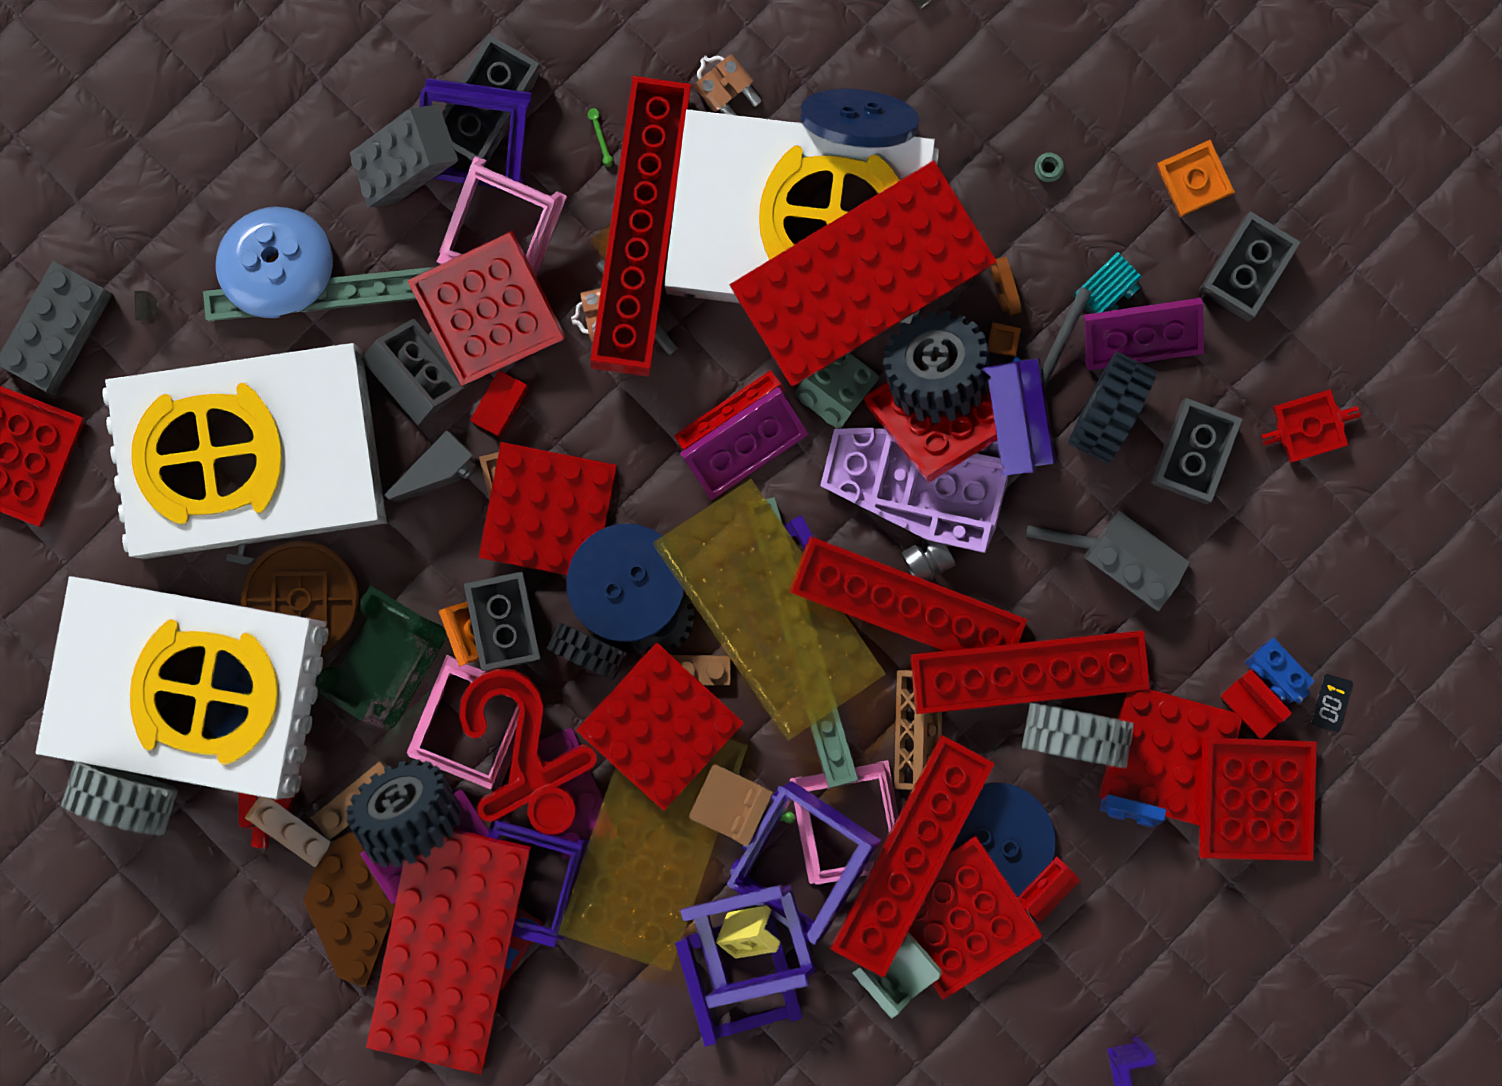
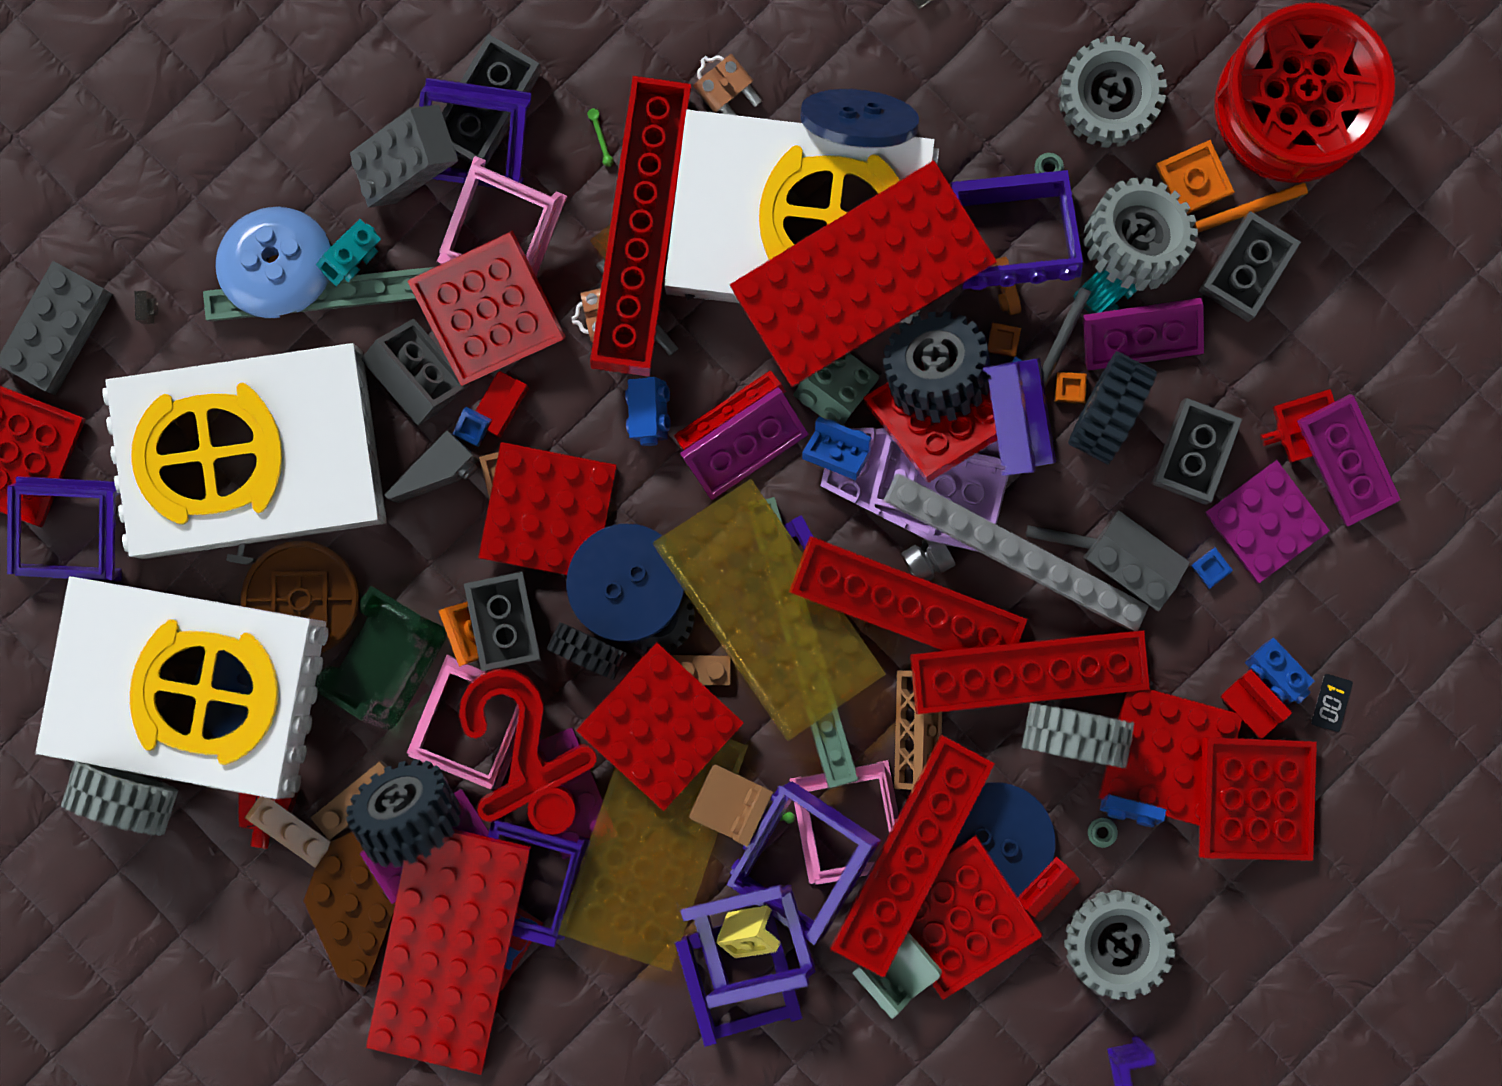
none -> dark purple piece [7,476,122,581]
none -> teal brick [316,219,381,287]
none -> blue tile [452,407,492,447]
none -> blue brick [625,377,671,446]
none -> blue bracket [802,417,872,480]
none -> light grey plate [884,474,1149,631]
none -> dark purple window [950,170,1083,290]
none -> orange tile [1055,372,1087,404]
none -> light grey wheel [1058,36,1167,147]
none -> light grey wheel [1064,890,1175,1000]
none -> light grey wheel [1084,178,1198,291]
none -> sand green plate [1088,818,1118,848]
none -> blue tile [1190,547,1233,589]
none -> orange bar [1194,183,1308,233]
none -> magenta plate [1204,460,1330,584]
none -> red wheel [1214,3,1395,183]
none -> magenta plate [1297,394,1401,526]

